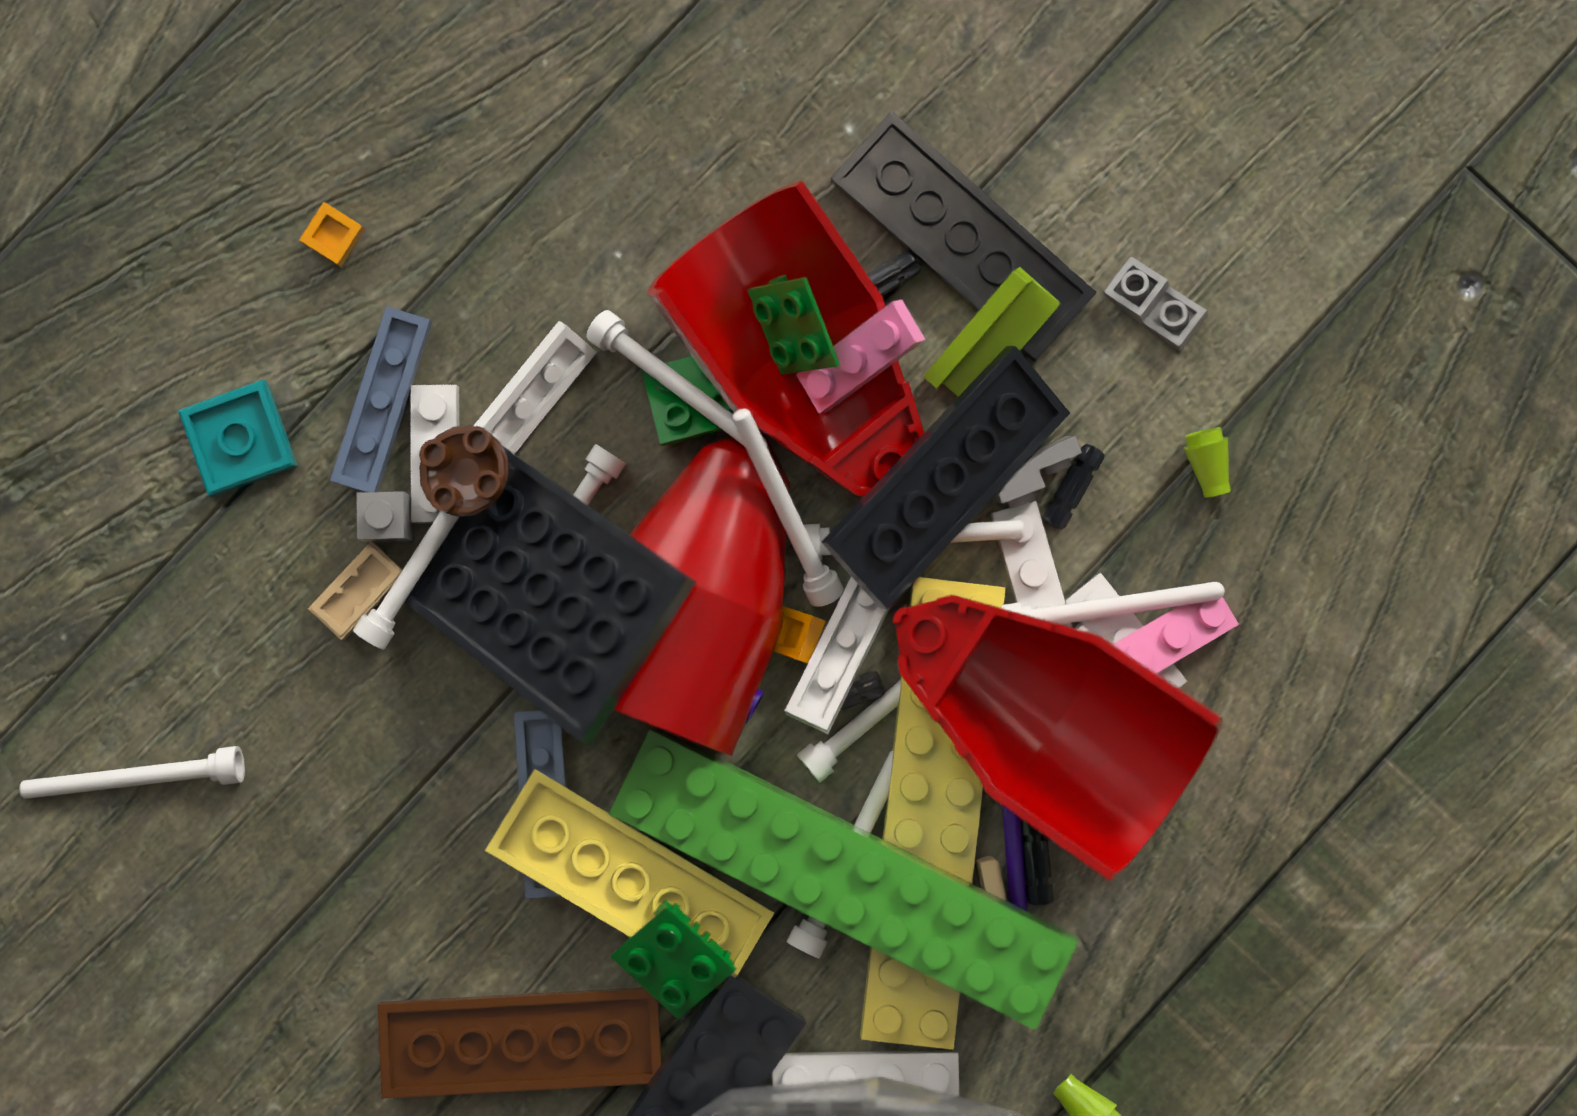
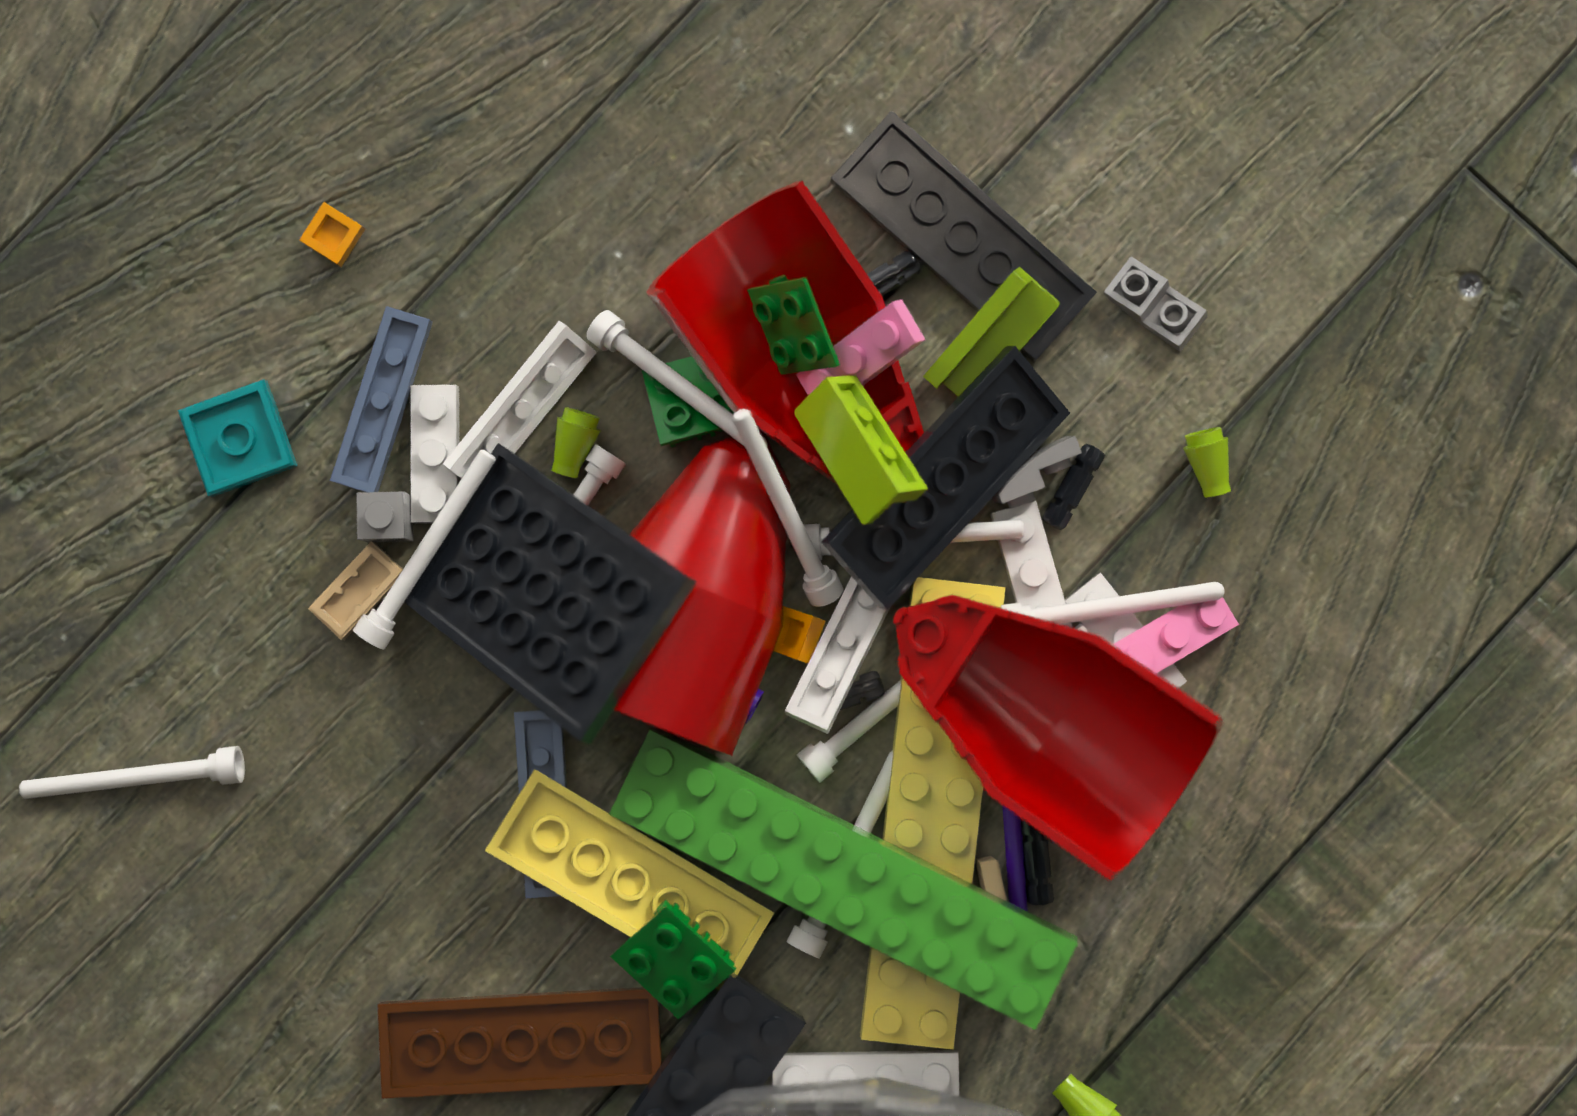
reddish brown dish [419,425,509,517] -> none
none -> lime cone [551,407,601,478]
none -> lime panel [794,375,928,524]

